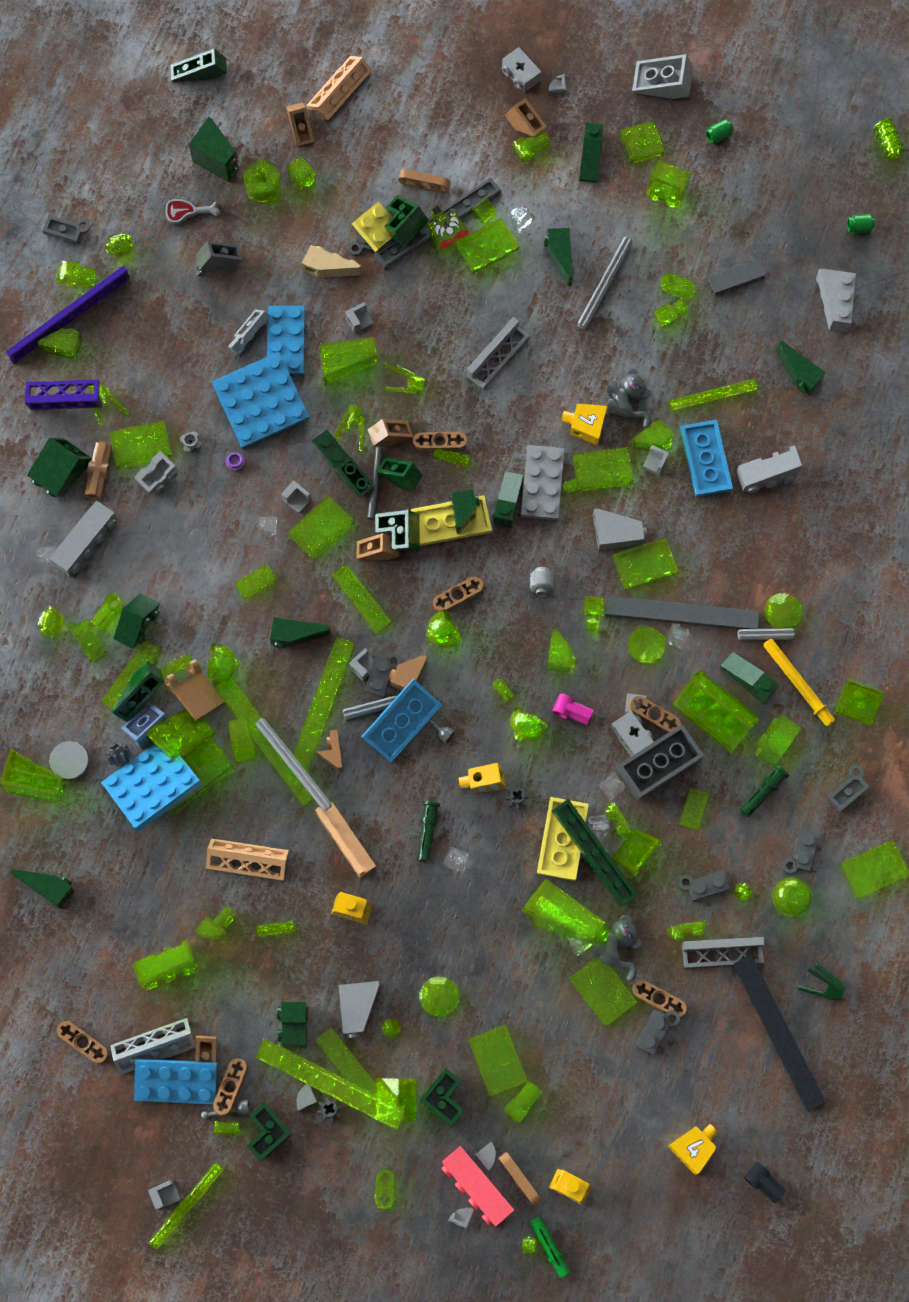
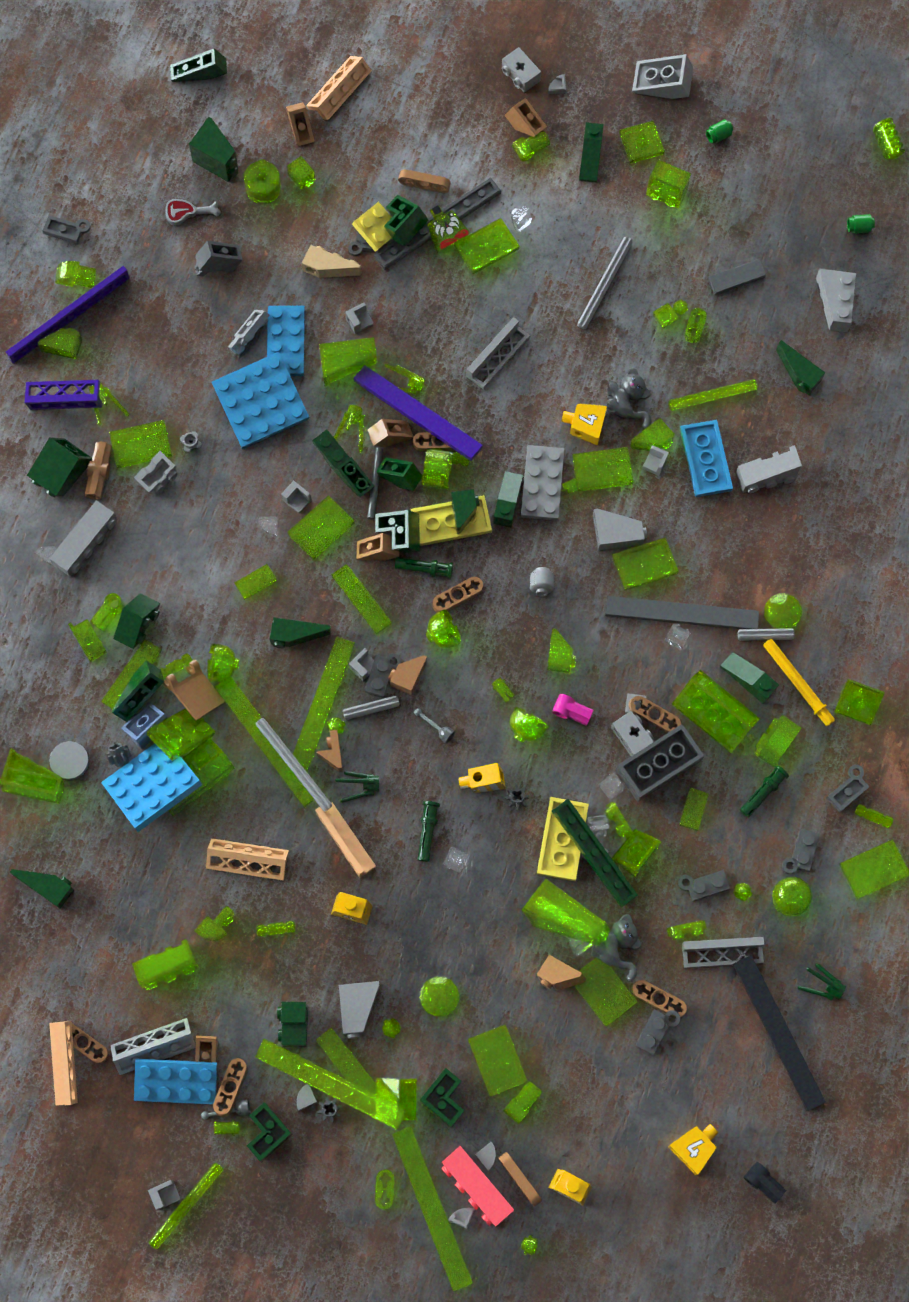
clear neon green head [36,607,64,637] -> none
clear neon green head [105,232,134,258] -> none
medium lavender plate [226,453,245,471] -> none
clear neon green slope [228,718,255,761] -> none
dark azure plate [361,679,442,763] -> none
clear neon green plate [472,197,497,223] -> none
green pin [529,1216,571,1278] -> none
dark green slope [544,228,573,286] -> none
clear neon green plate [583,596,603,633] -> none
clear neon green dish [627,625,666,663] -> none
clear neon green plate [660,273,696,299] -> none
none -> light nougat fence [49,1021,78,1105]
none -> clear neon green plate [326,717,346,734]
none -> dark green plant [335,771,379,803]
none -> dark purple tile [353,365,483,461]
none -> clear neon green tile [392,1126,472,1292]
none -> dark green pin [395,557,453,579]
none -> clear neon green brick [421,448,453,489]
none -> medium nougat slope [537,955,587,990]
none -> clear neon green beam [684,308,706,343]
none -> clear neon green axle [855,804,893,828]

